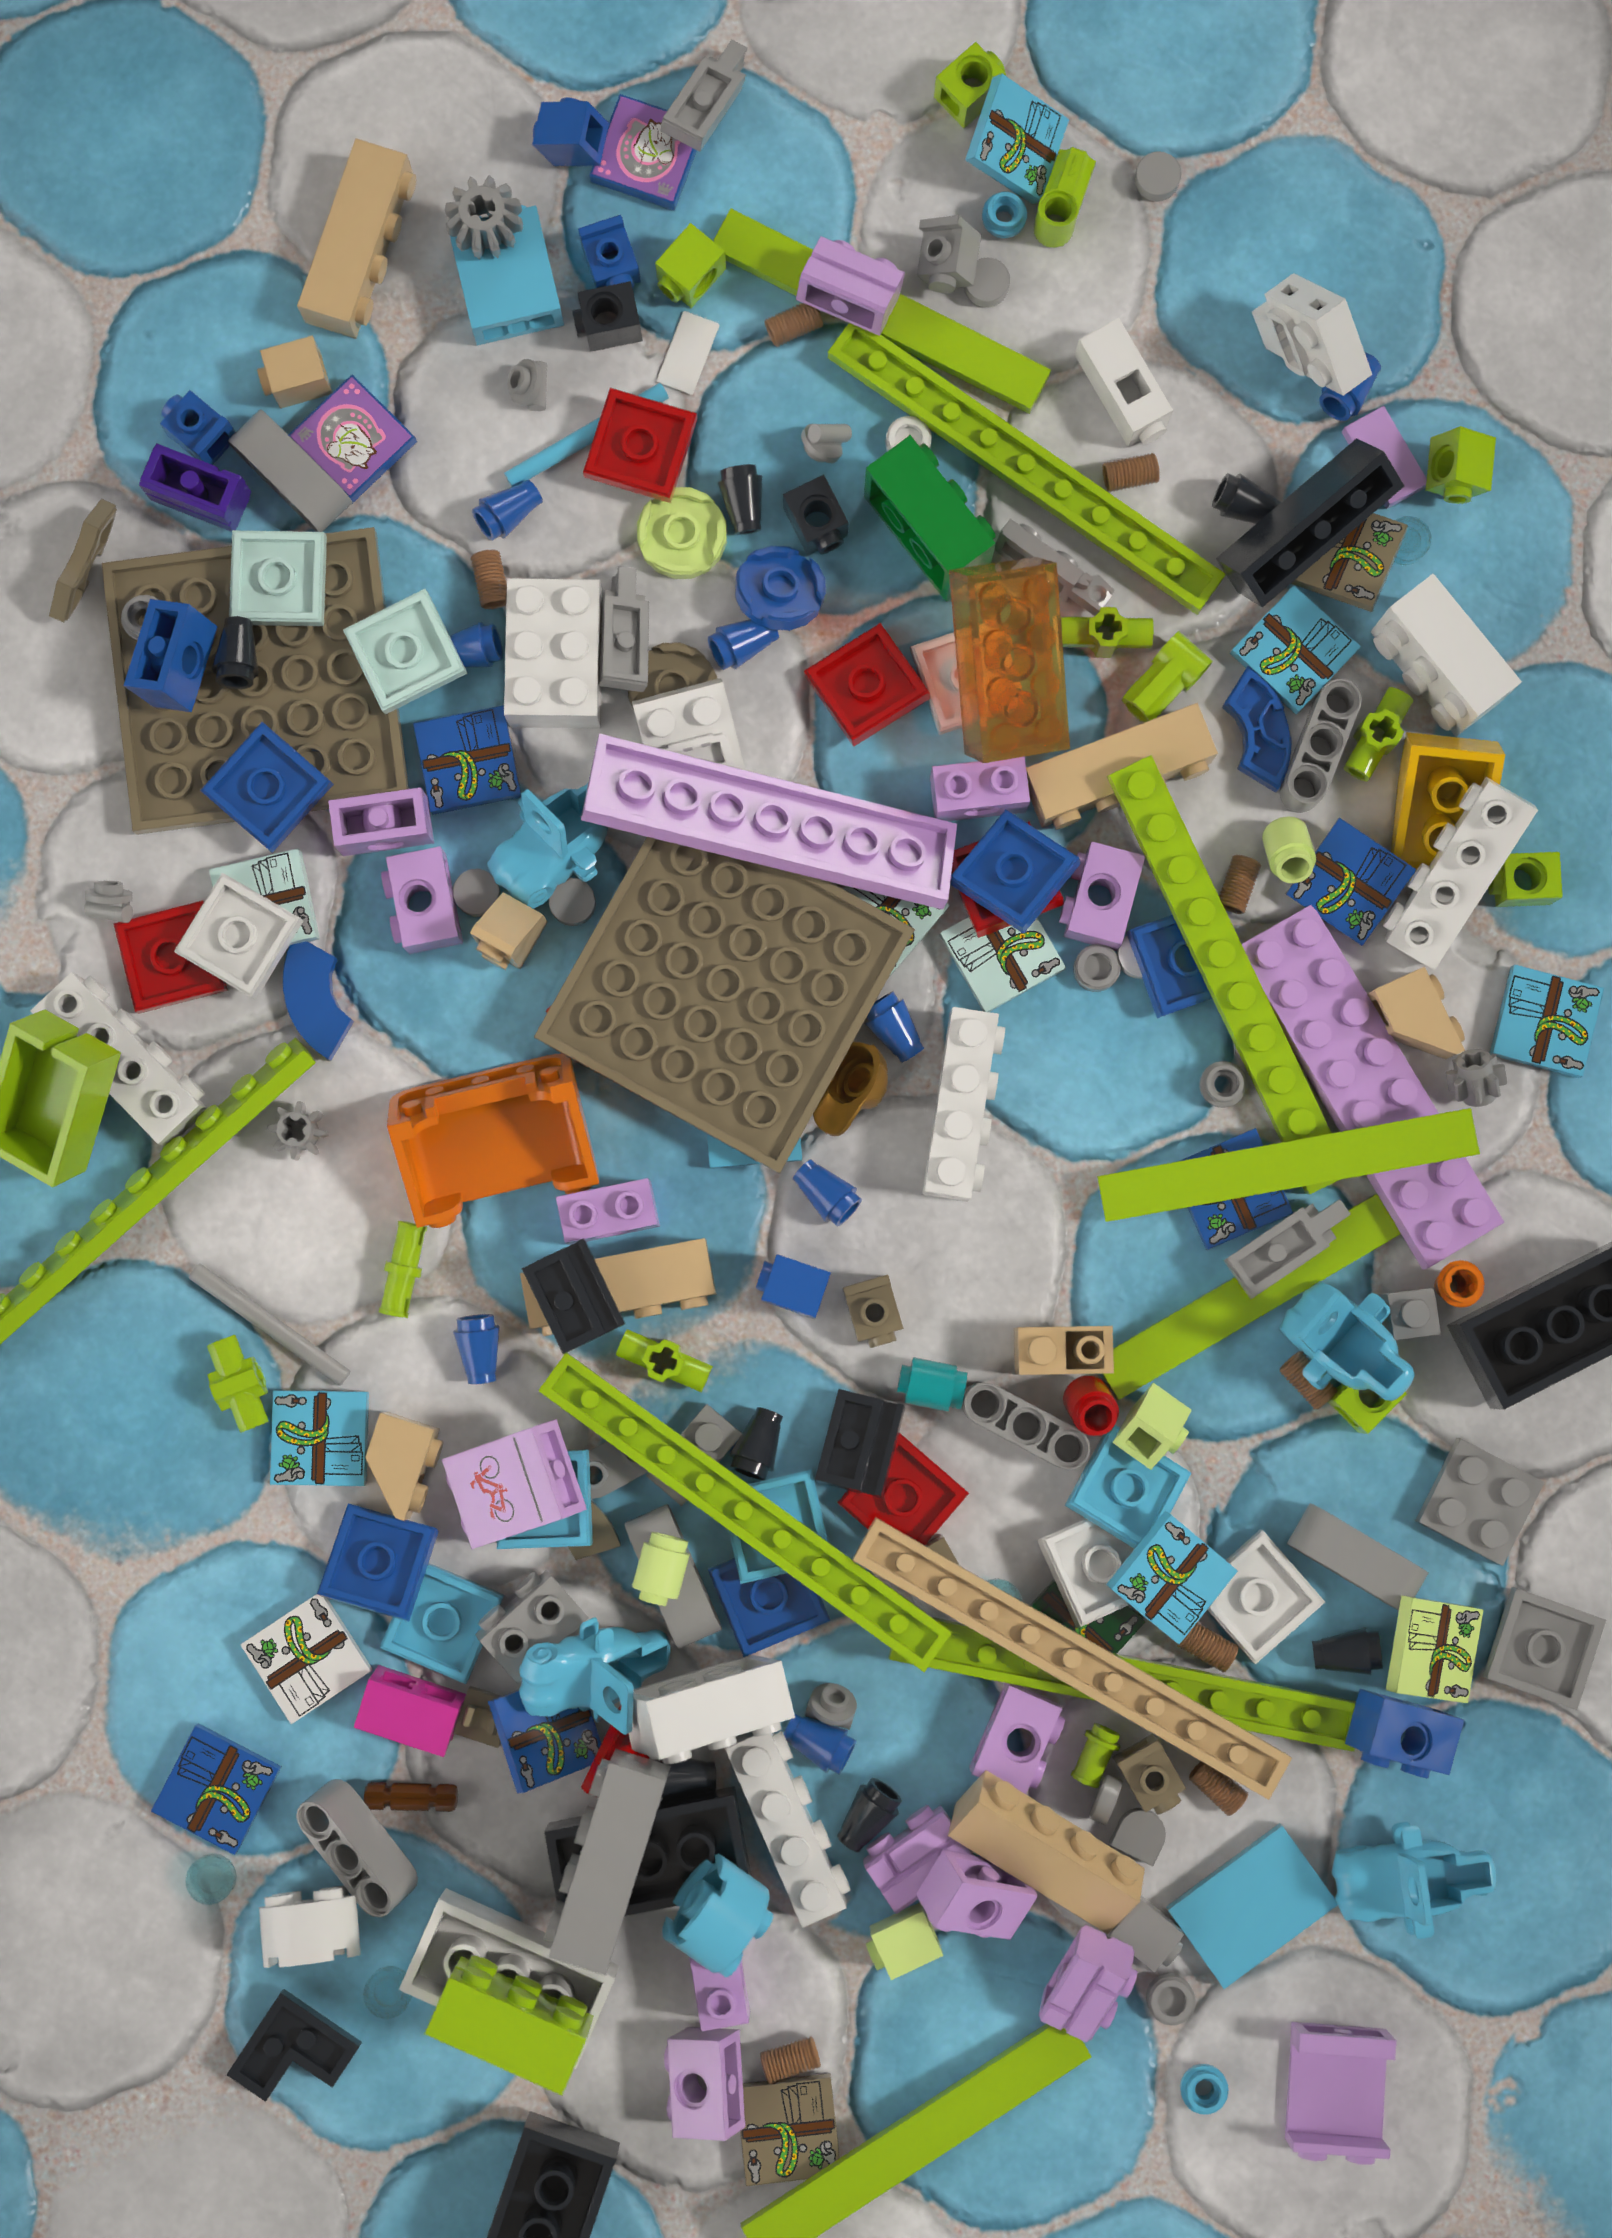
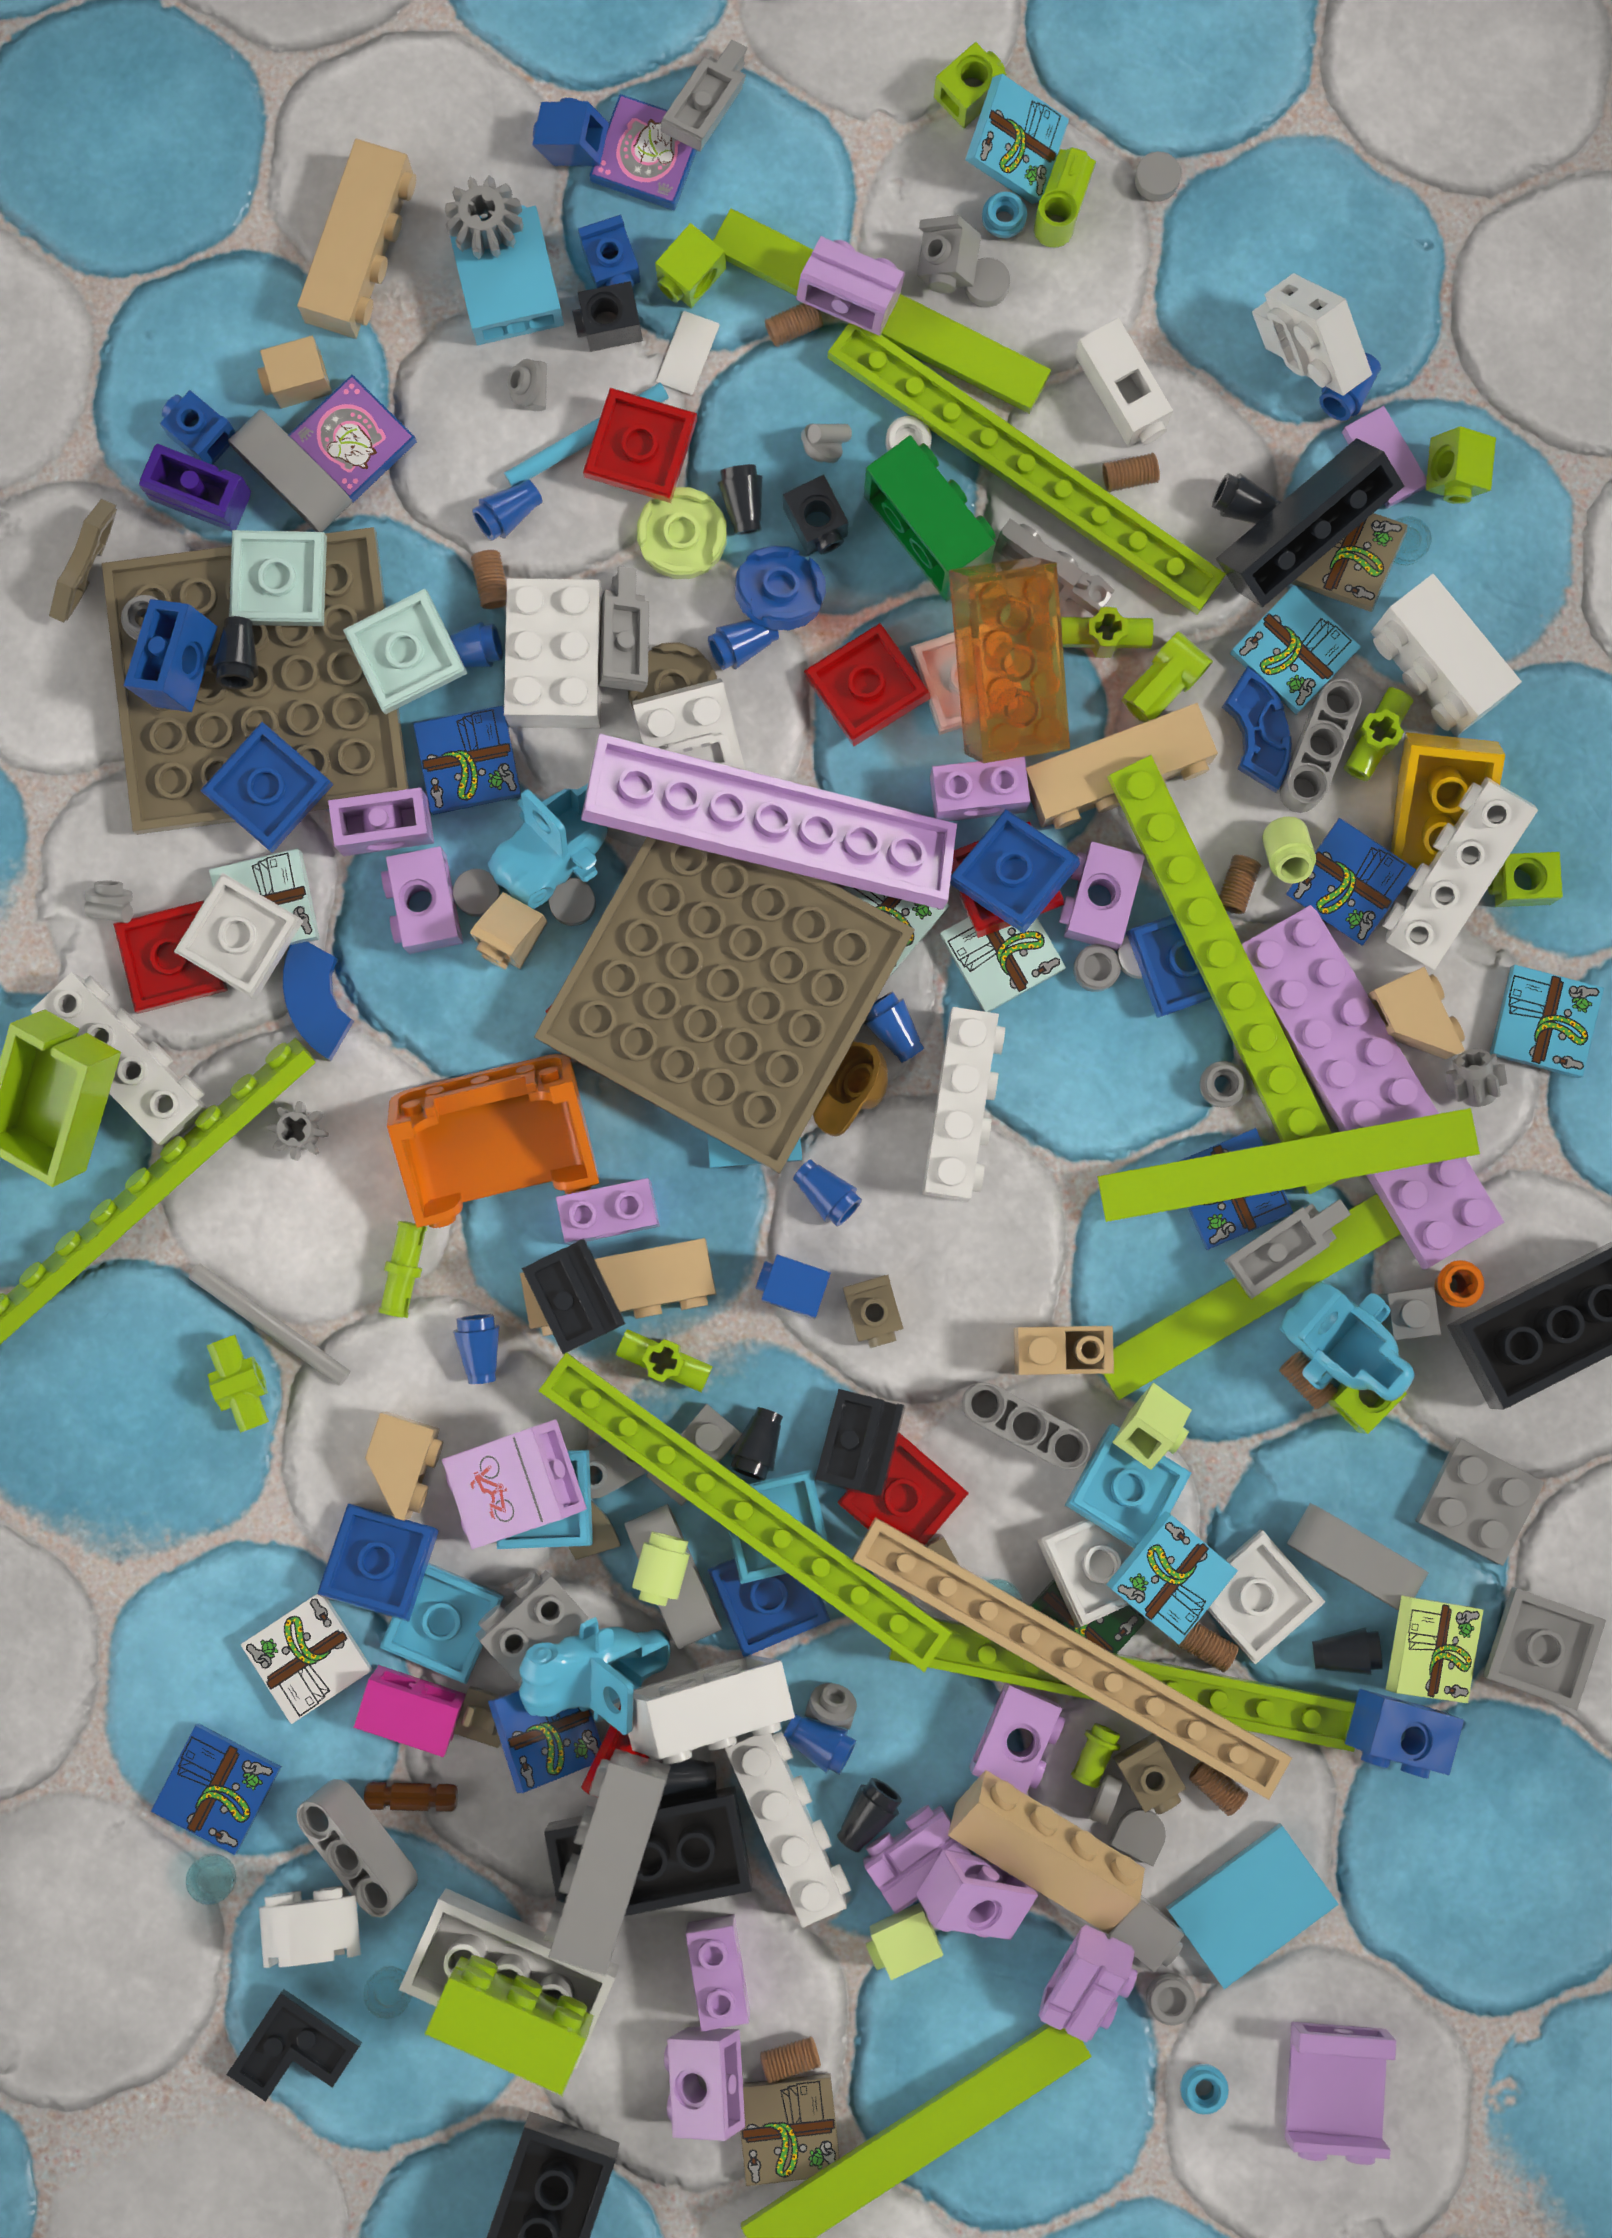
medium azure tile [270,1390,369,1486] -> none
medium azure brick [662,1854,773,1977] -> none
teal brick [897,1357,968,1412] -> none
red brick [1063,1376,1119,1436] -> none
medium azure piece [1332,1822,1497,1939] -> none

